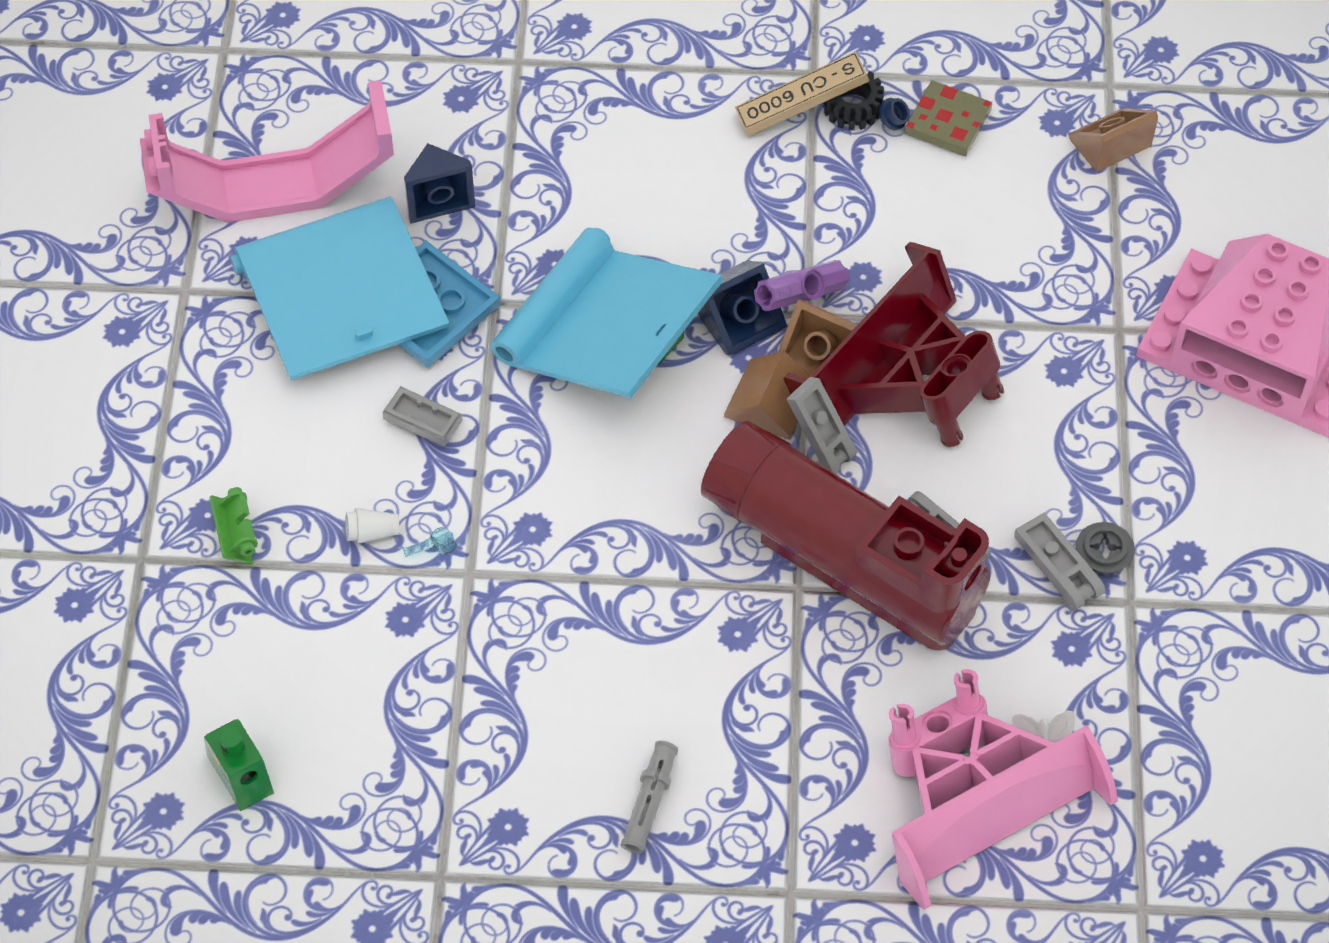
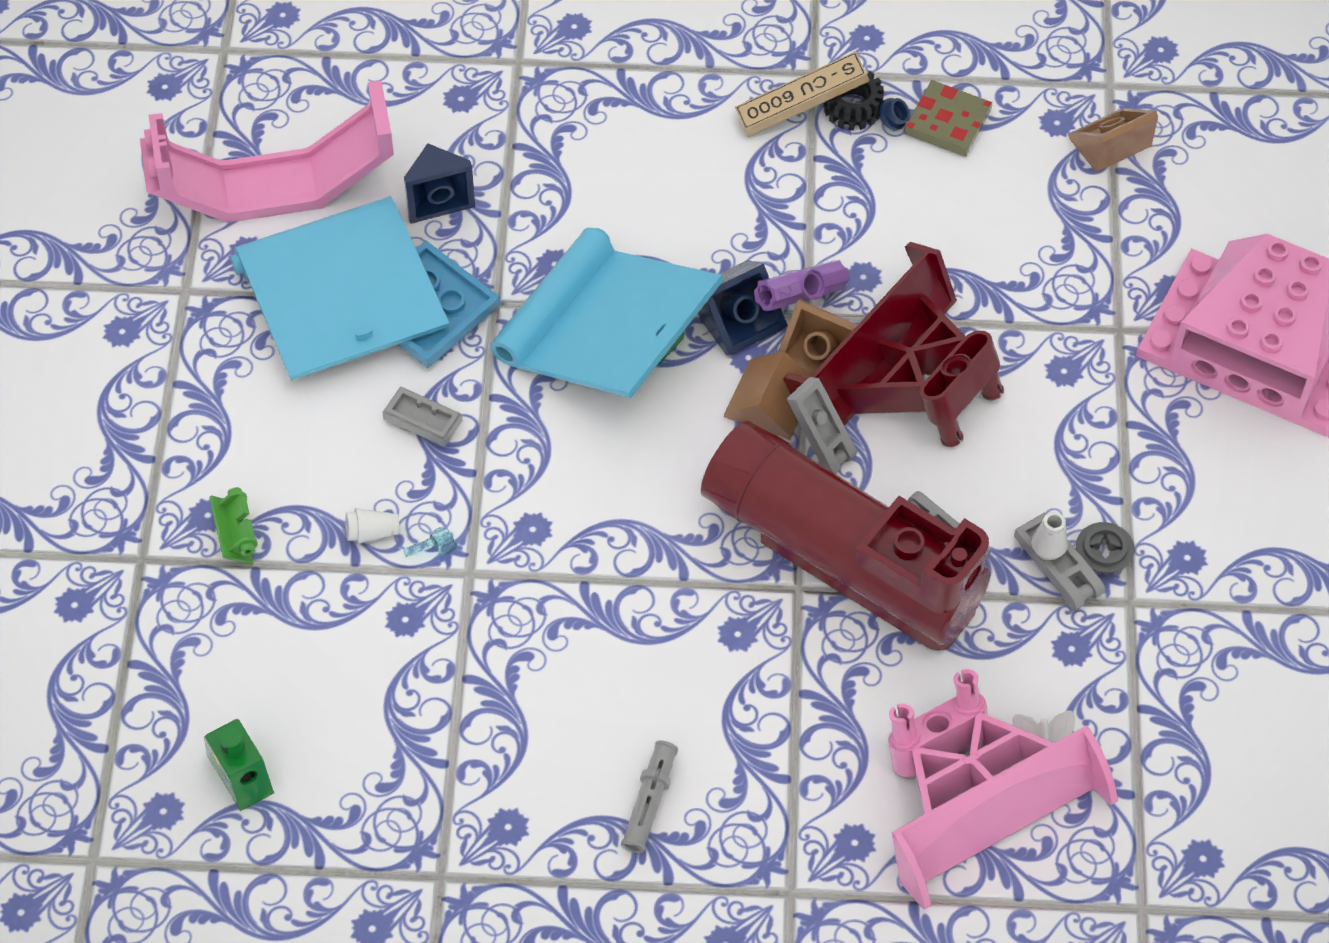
none -> white cone [1031,512,1068,560]

